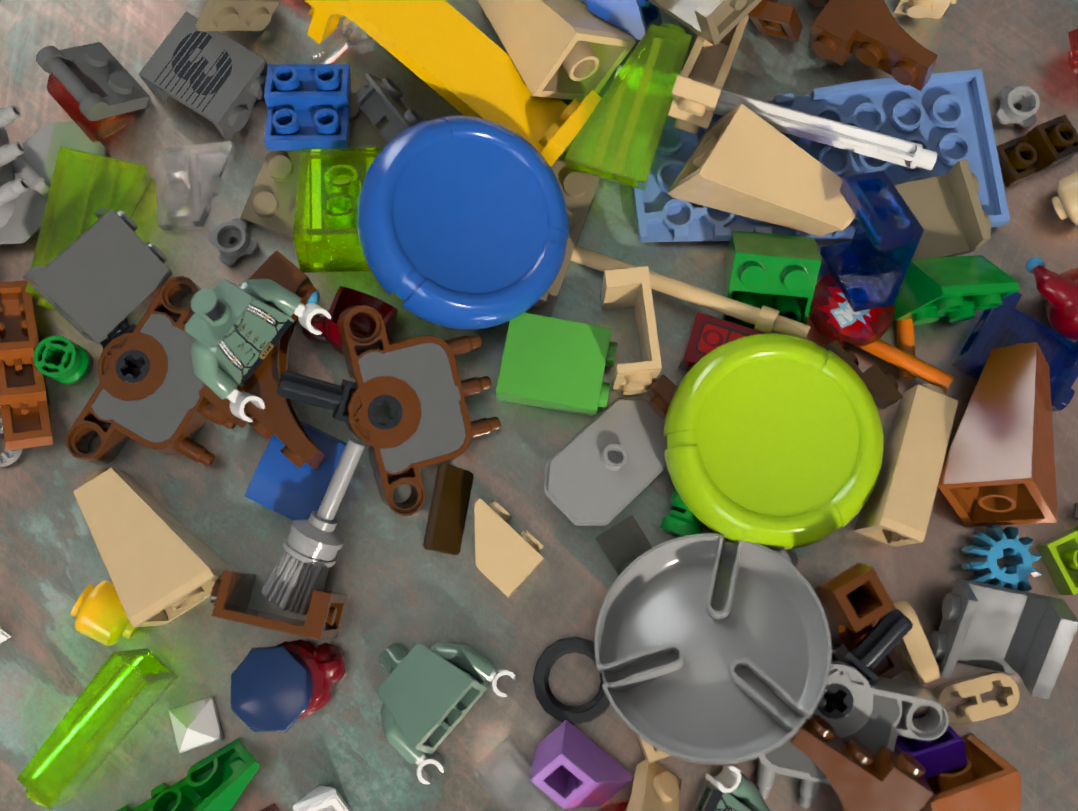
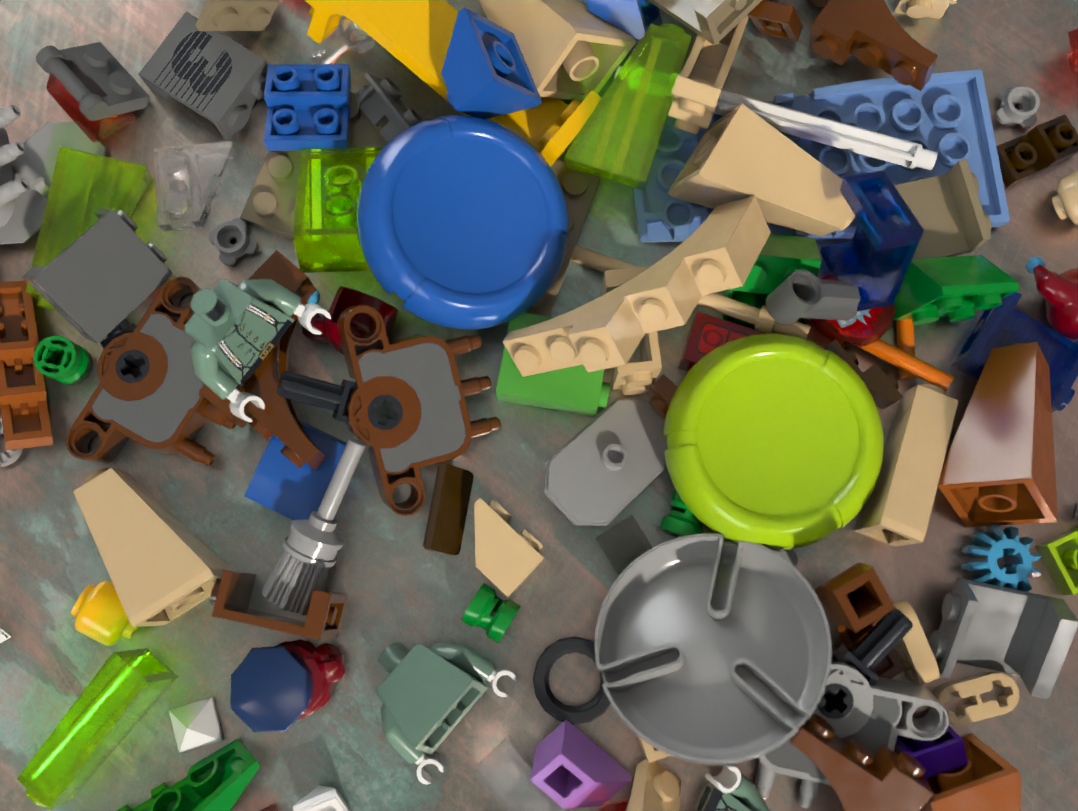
none -> blue slope [441,7,542,119]
none -> green wheel [461,583,521,643]
none -> tan arch [502,195,771,377]
none -> dark grey piece [766,270,861,325]

